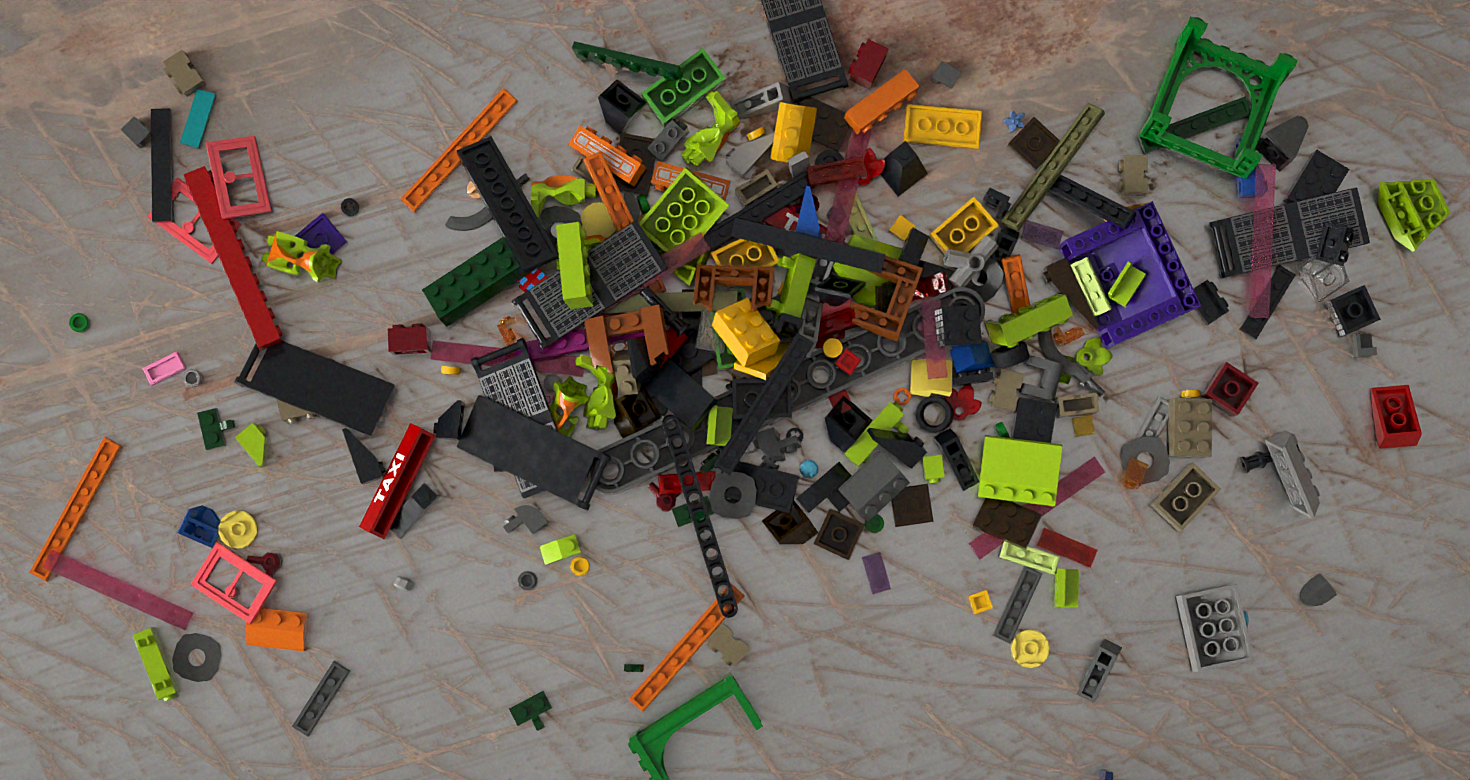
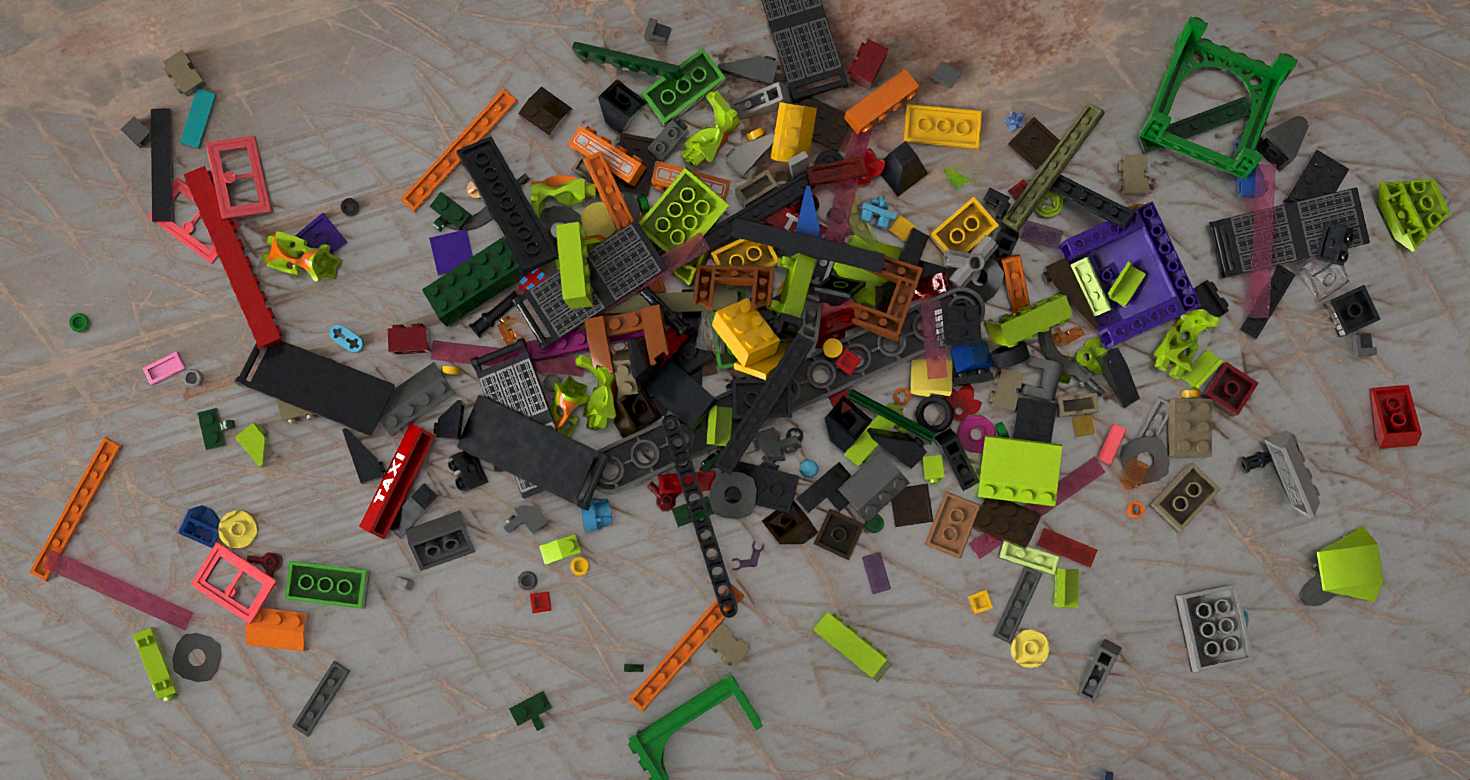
none -> bright green brick [284,561,369,609]
none -> medium azure beam [330,325,364,353]
none -> dark grey slope [379,362,456,437]
none -> dark grey slope [405,511,475,571]
none -> dark green plate [429,192,472,232]
none -> dark purple tile [429,229,473,276]
none -> black bracket [447,451,488,494]
none -> black pin [469,290,519,338]
none -> dark brown slope [518,86,572,139]
none -> red tile [530,592,552,613]
none -> dark azure piece [581,498,612,532]
none -> dark grey panel [644,18,671,46]
none -> dark grey slope [718,56,778,86]
none -> clear purple arm [731,541,765,571]
none -> lime wedge [813,612,892,683]
none -> dark green axle [847,389,938,445]
none -> medium azure hips [858,195,897,229]
none -> medium nougat tile [924,491,981,559]
none -> clear neon green piece [943,168,970,190]
none -> dark pink tile [957,415,996,453]
none -> red tile [1008,179,1028,200]
none -> lime gear [1035,191,1063,218]
none -> black slope [1096,348,1140,408]
none -> coral brick [1097,424,1126,466]
none -> orange bush [1127,501,1145,519]
none -> lime hips [1153,309,1221,379]
none -> lime panel [1182,348,1224,389]
none -> lime wedge [1317,526,1384,602]

